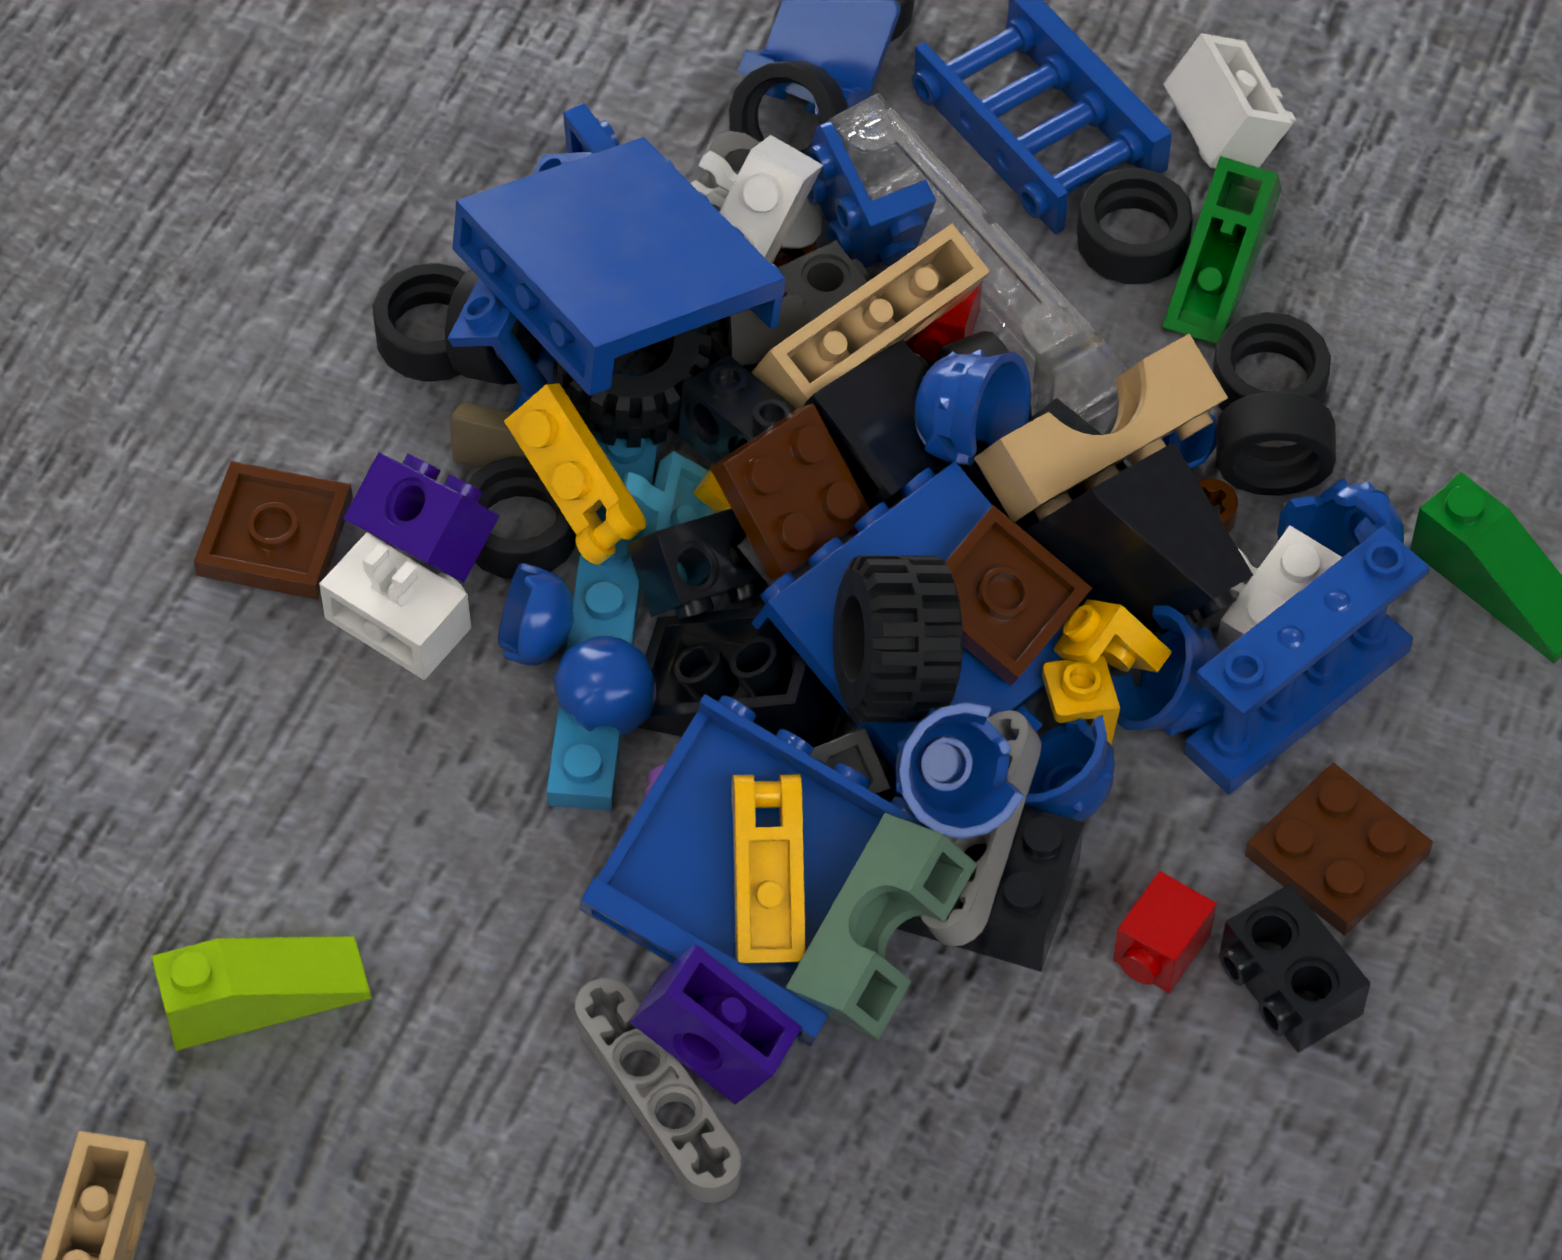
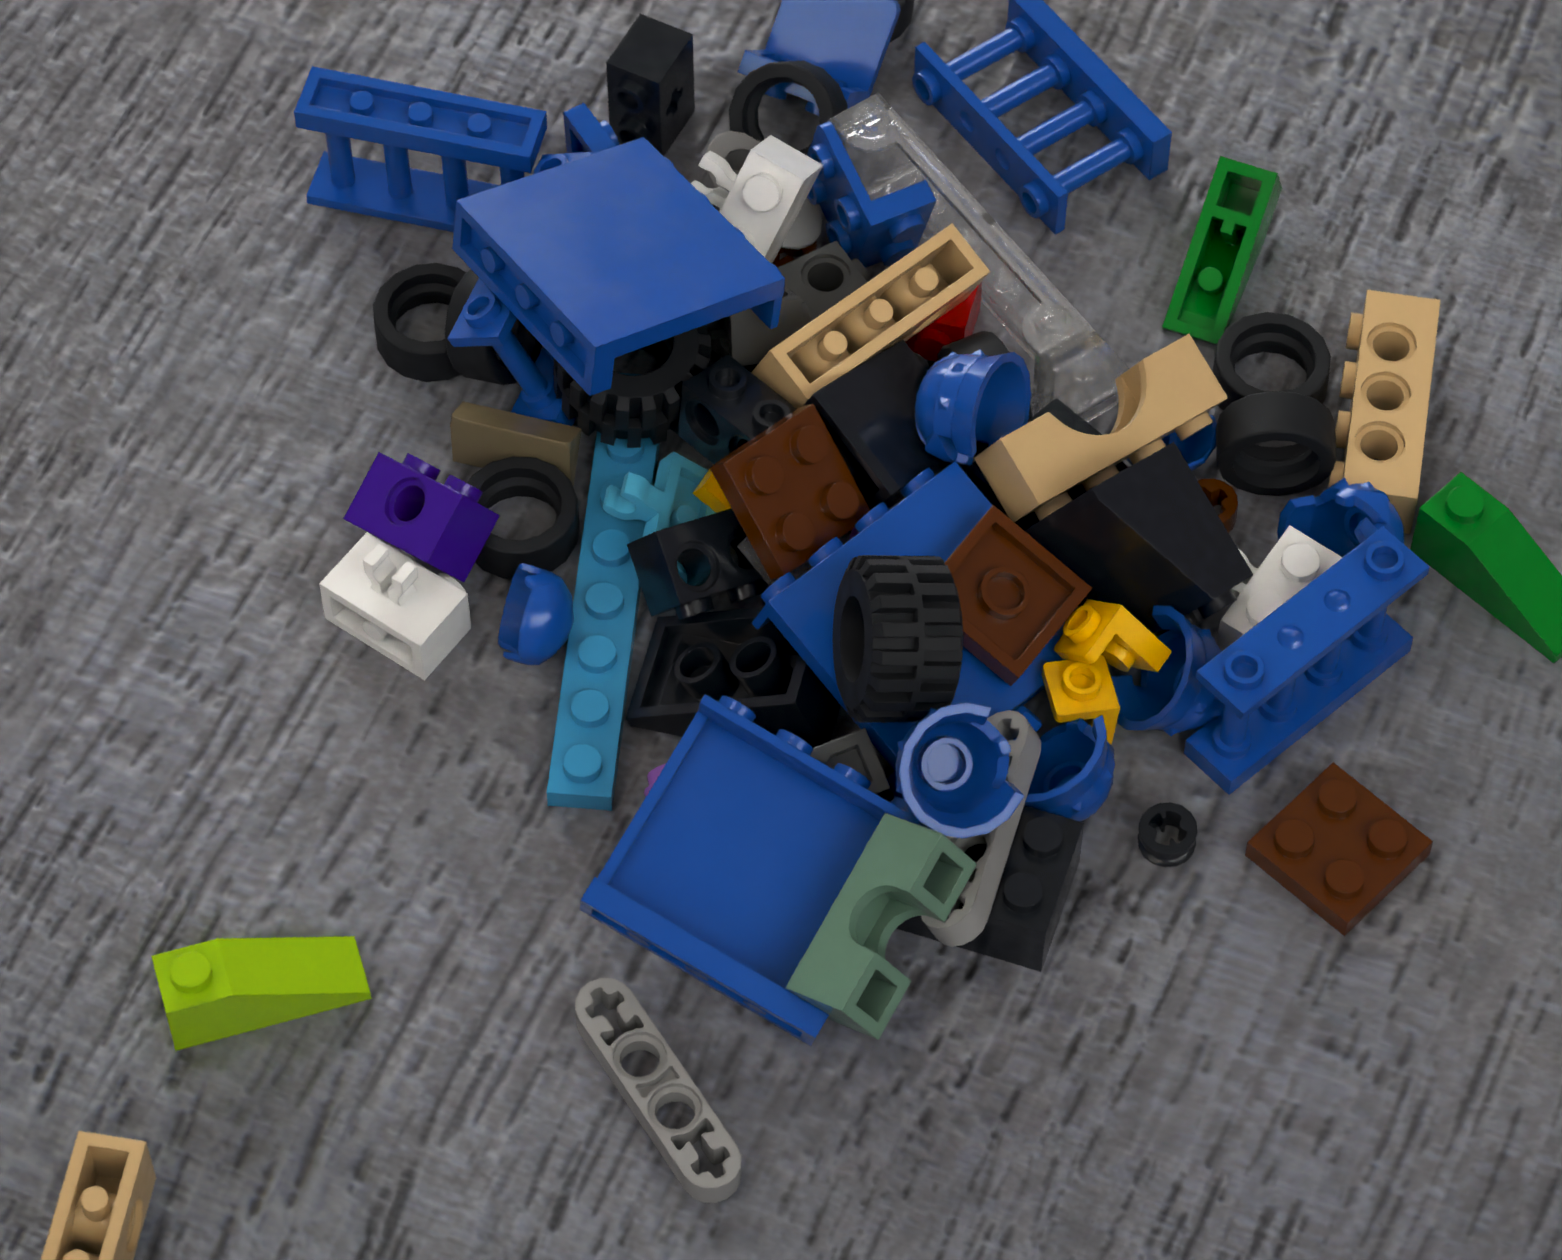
reddish brown plate [194,461,353,600] -> none
yellow plate [504,383,646,565] -> none
blue hair [553,636,656,735] -> none
dark purple brick [630,944,802,1105] -> none
yellow plate [731,774,805,964] -> none
black tyre [1077,168,1193,284] -> none
red brick [1113,870,1217,993] -> none
white brick [1164,33,1296,169] -> none
black brick [1219,883,1371,1053] -> none
none -> blue fence [294,66,547,232]
none -> black brick [606,14,695,156]
none -> black bush [1138,802,1198,867]
none -> tan brick [1328,290,1440,534]

